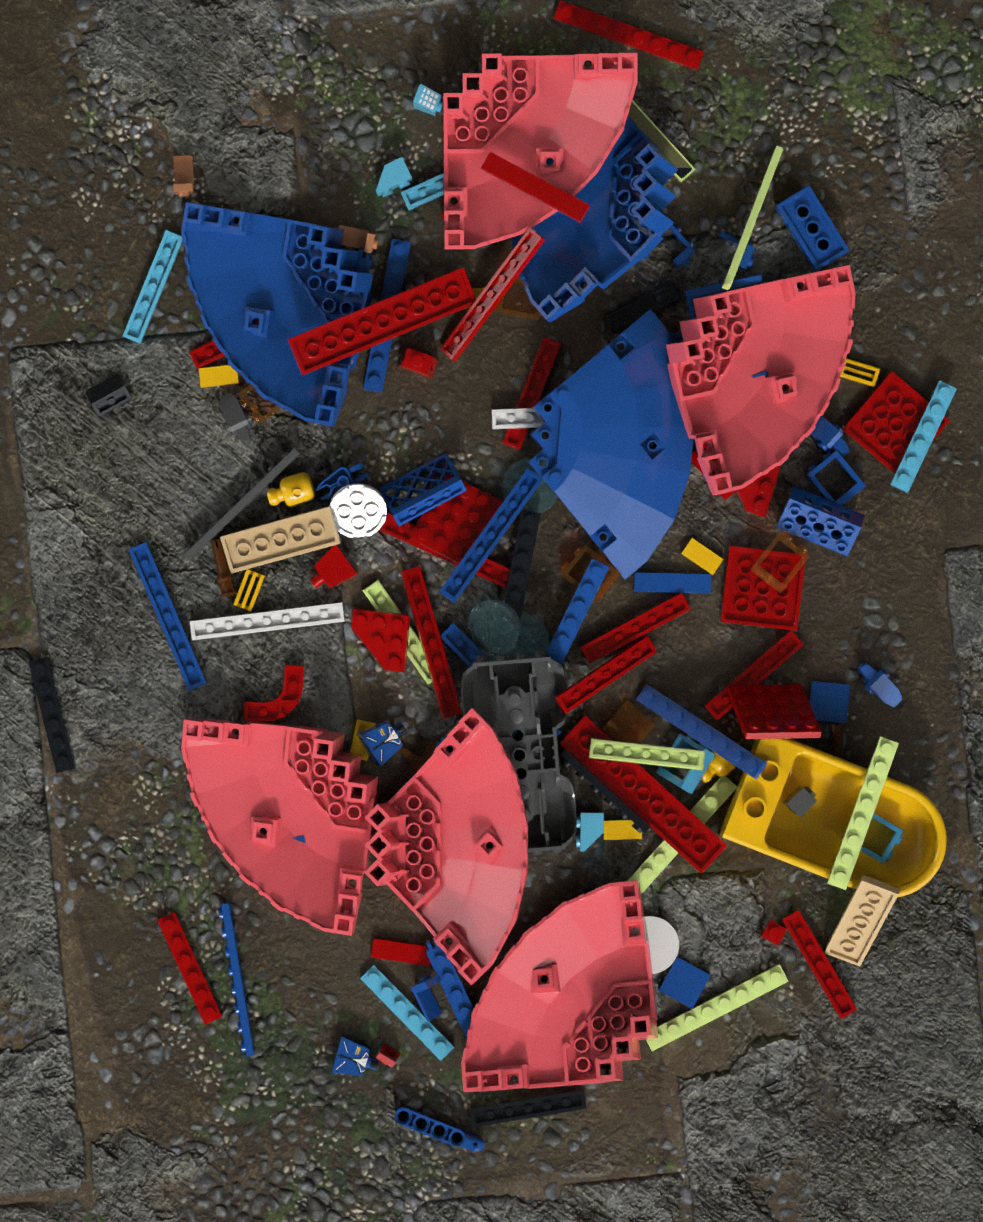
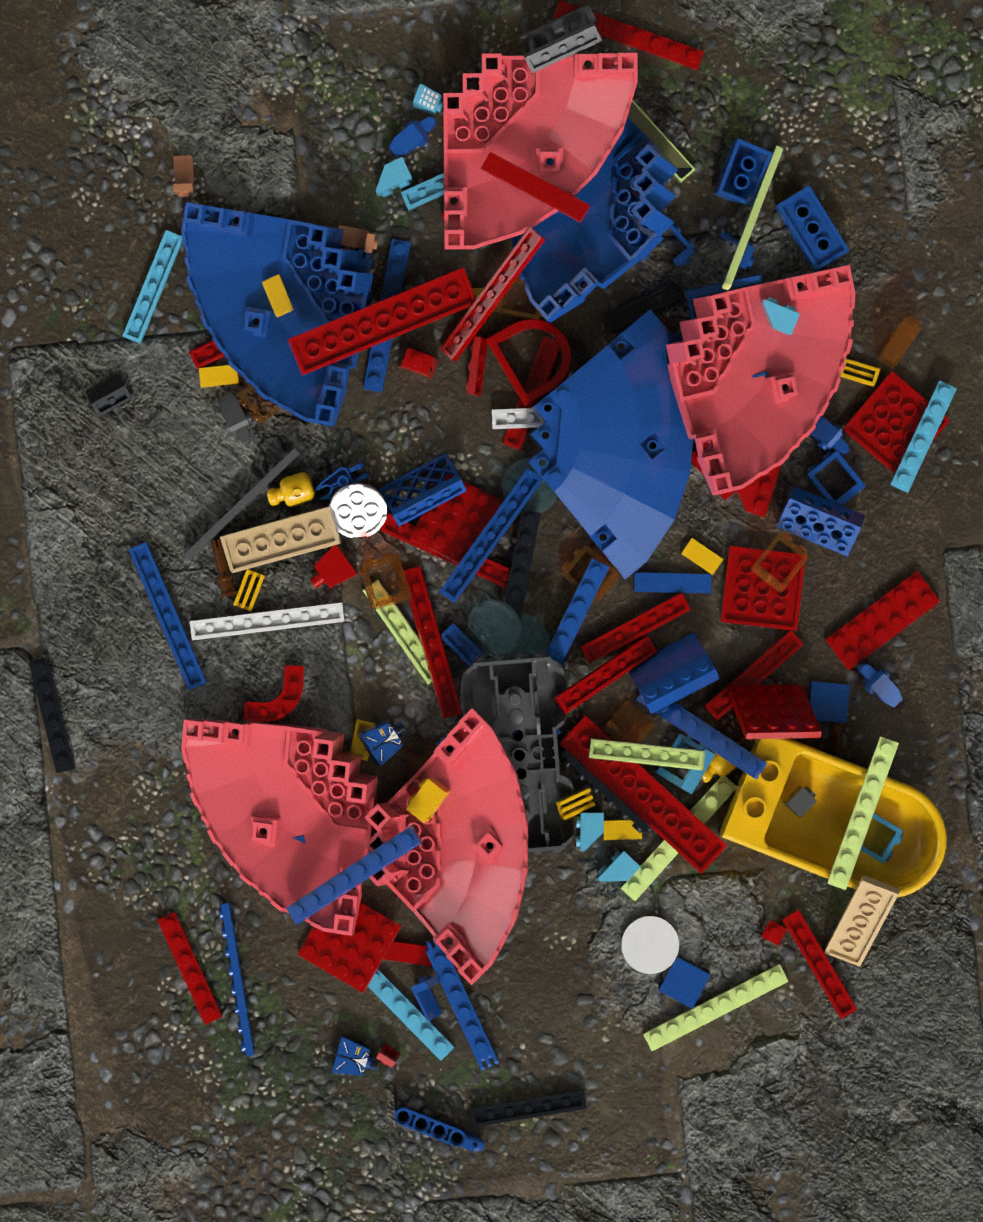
red plate [351,608,410,673] -> none
coral panel [461,880,658,1092] -> none
none -> yellow tile [262,274,295,318]
none -> blue plate [286,826,423,925]
none -> red plate [297,902,402,993]
none -> clear orange window [359,553,411,611]
none -> blue hinge [389,116,437,157]
none -> yellow brick [406,777,451,823]
none -> red plate [466,337,488,397]
none -> red window [486,319,572,407]
none -> dark grey fence [519,4,602,73]
none -> yellow tile [556,787,595,820]
none -> medium azure slope [597,850,640,882]
none -> blue slope [628,633,719,714]
none -> blue slope [713,139,773,207]
none -> medium azure slope [761,297,800,335]
none -> red plate [825,571,941,670]
none -> clear orange window [876,316,922,369]

